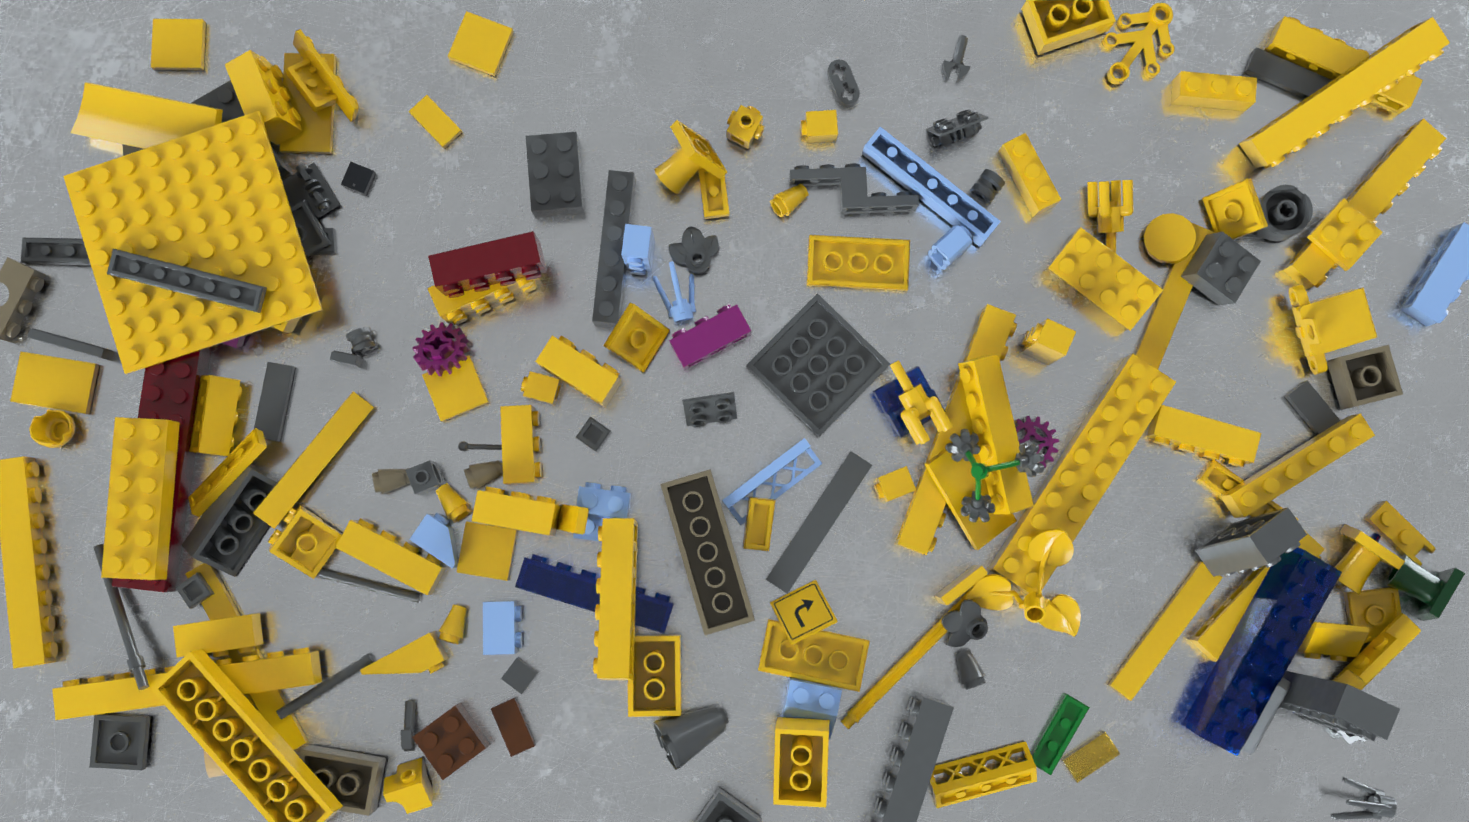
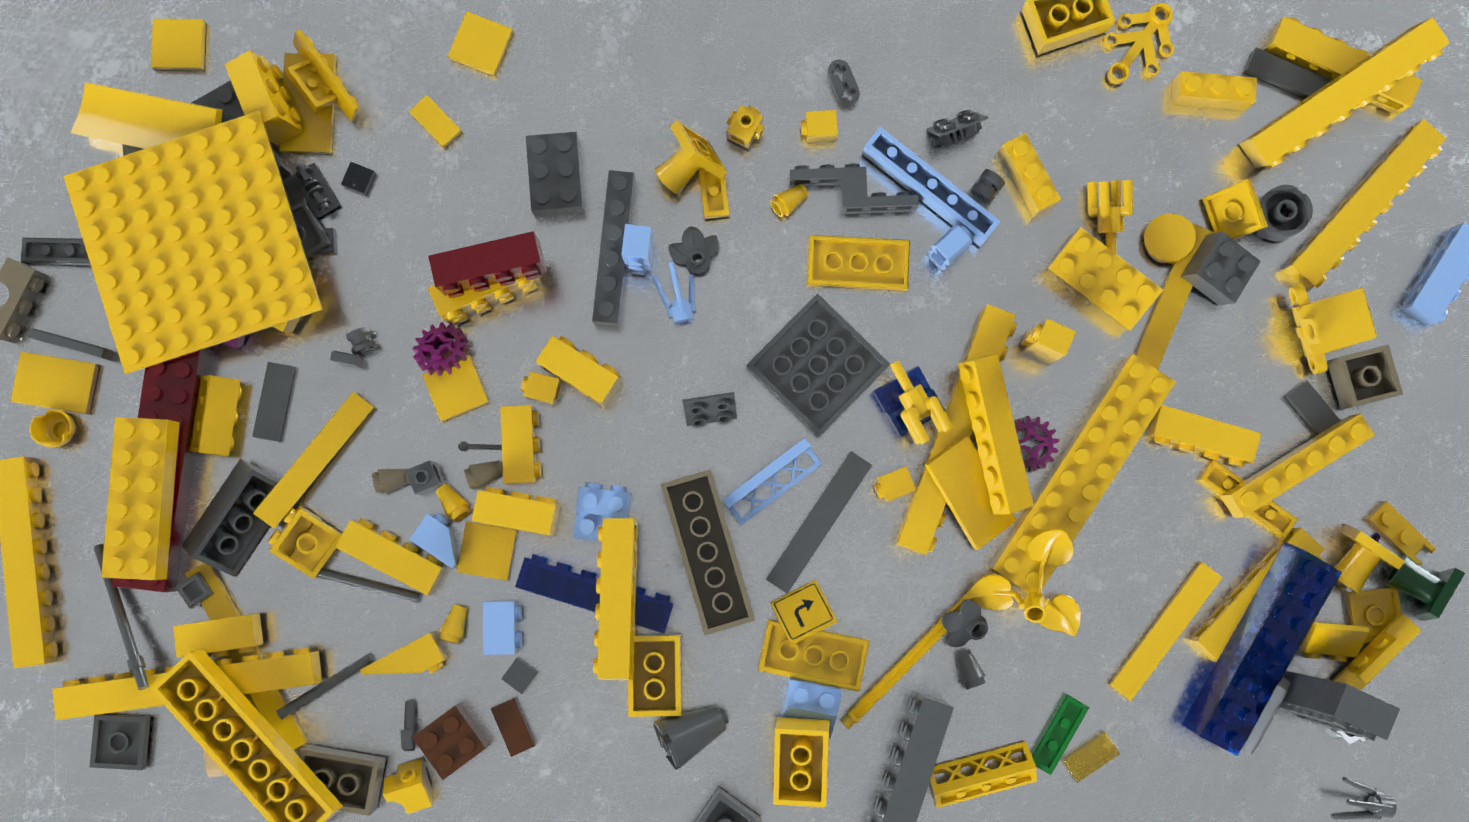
dark grey tile [107,249,267,313] -> none
yellow tile [188,428,267,517] -> none
yellow tile [556,504,589,535] -> none
dark grey tile [576,417,612,452] -> none
yellow tile [603,303,670,373] -> none
magenta brick [669,304,752,370] -> none
yellow tile [743,496,776,551] -> none
yellow tile [934,565,988,605] -> none
dark grey bar [942,35,970,84] -> none
dark grey plant [945,429,1044,522] -> none
dark grey brick [1196,507,1307,577] -> none
yellow plate [1307,198,1383,271] -> none

